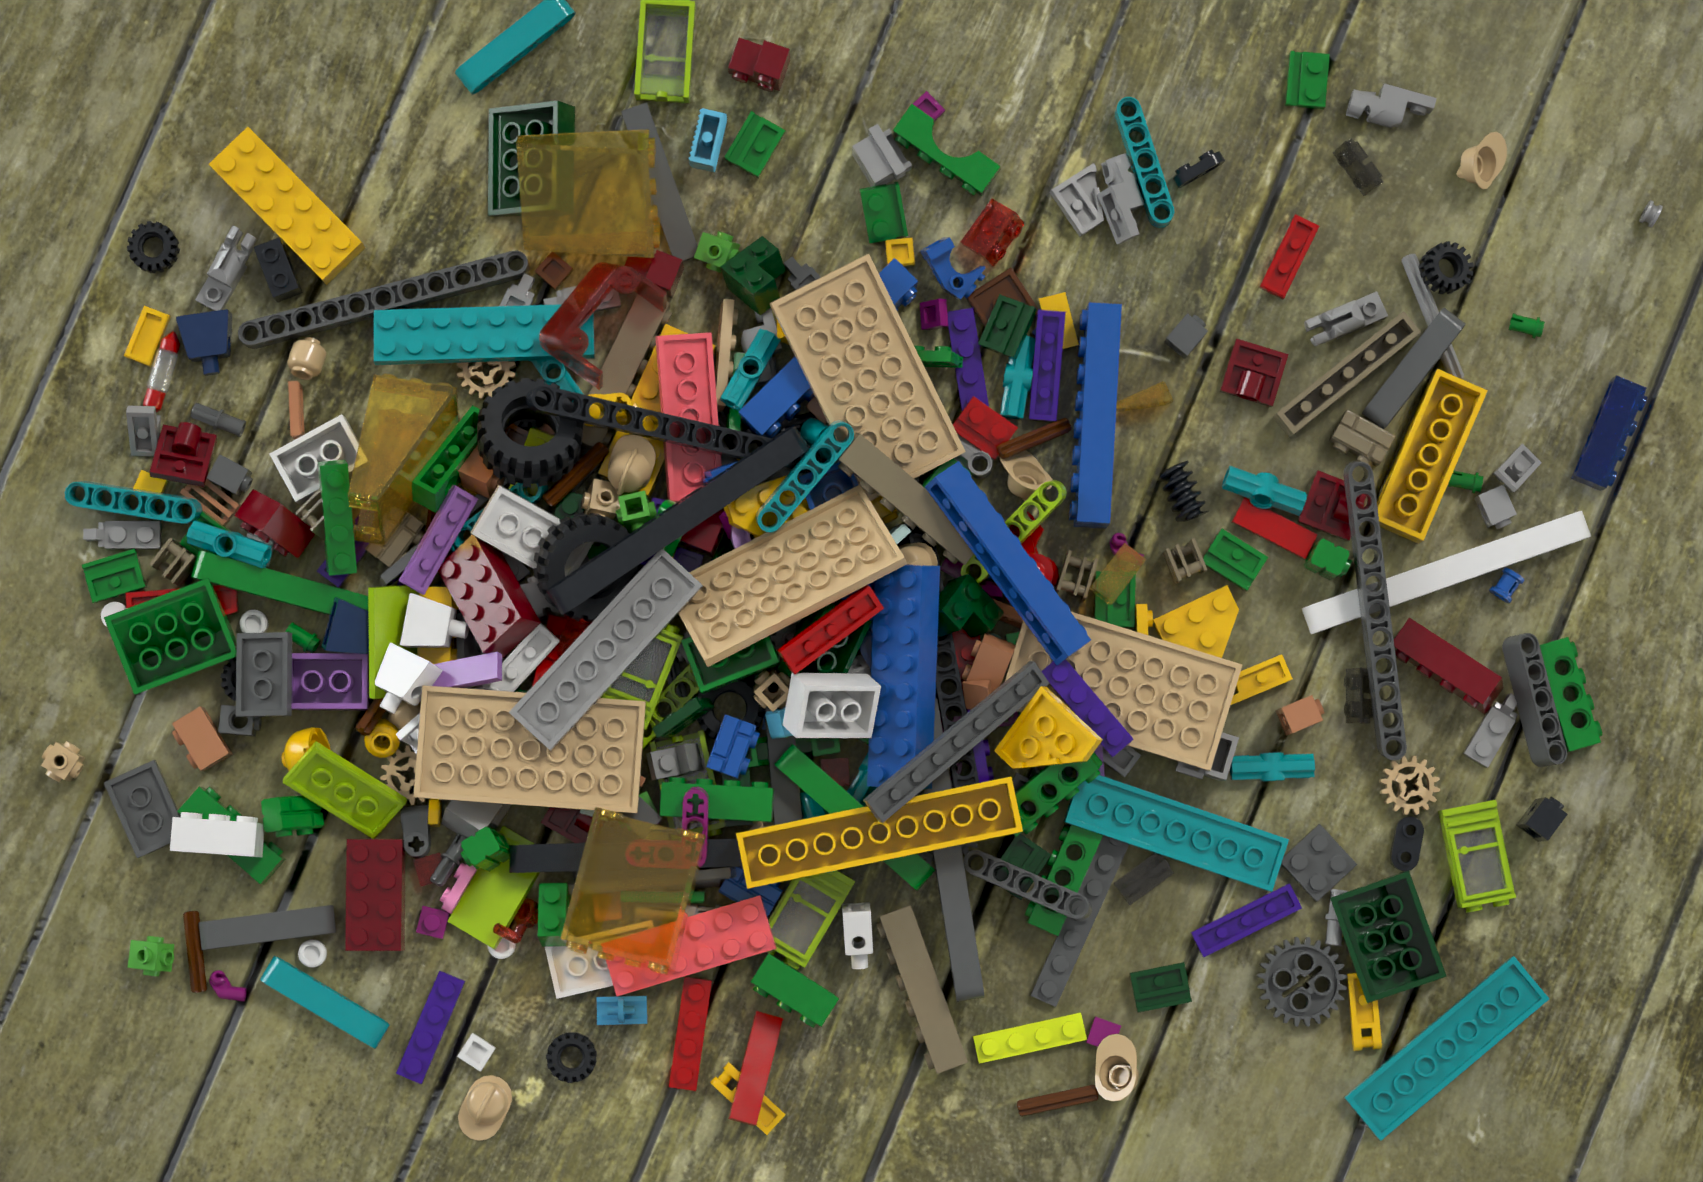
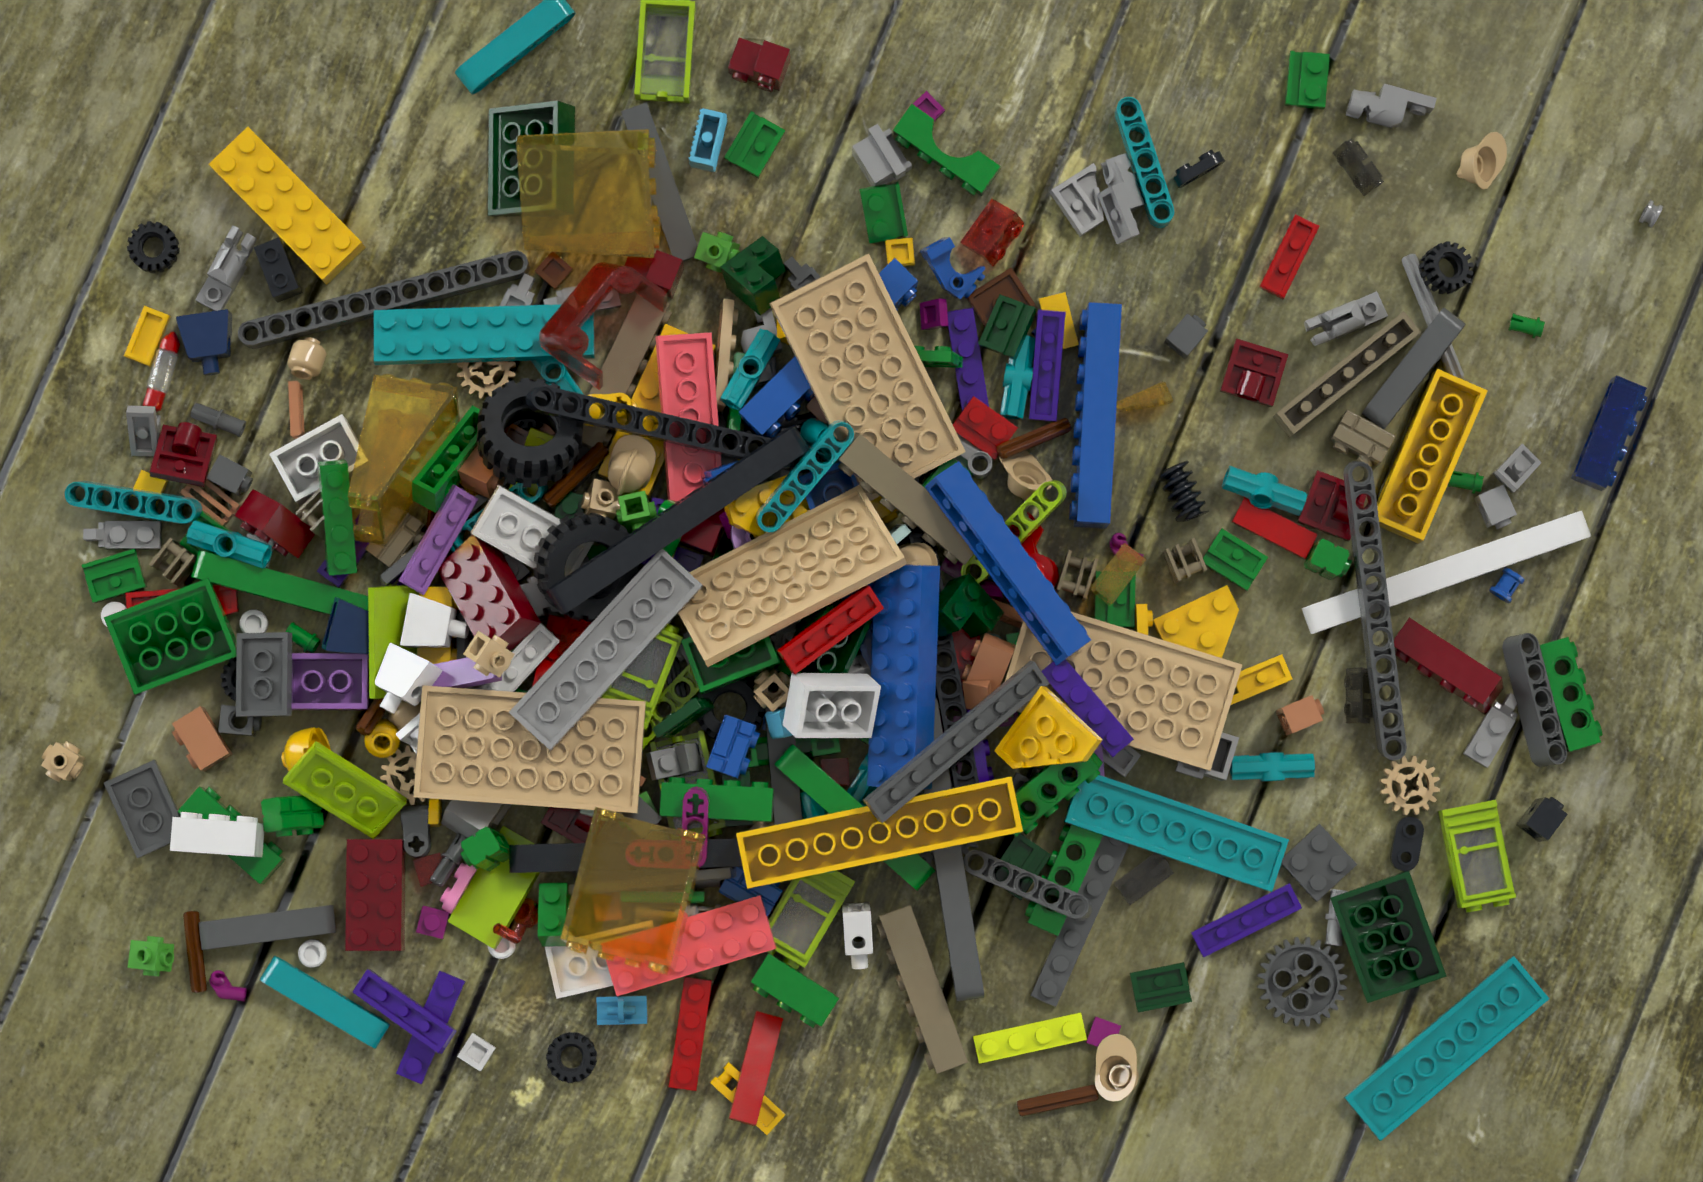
tan piece [458,1075,512,1141] -> none
yellow plate [1346,973,1382,1051] -> none
none -> dark purple plate [353,969,457,1054]
none -> tan brick [463,631,515,678]

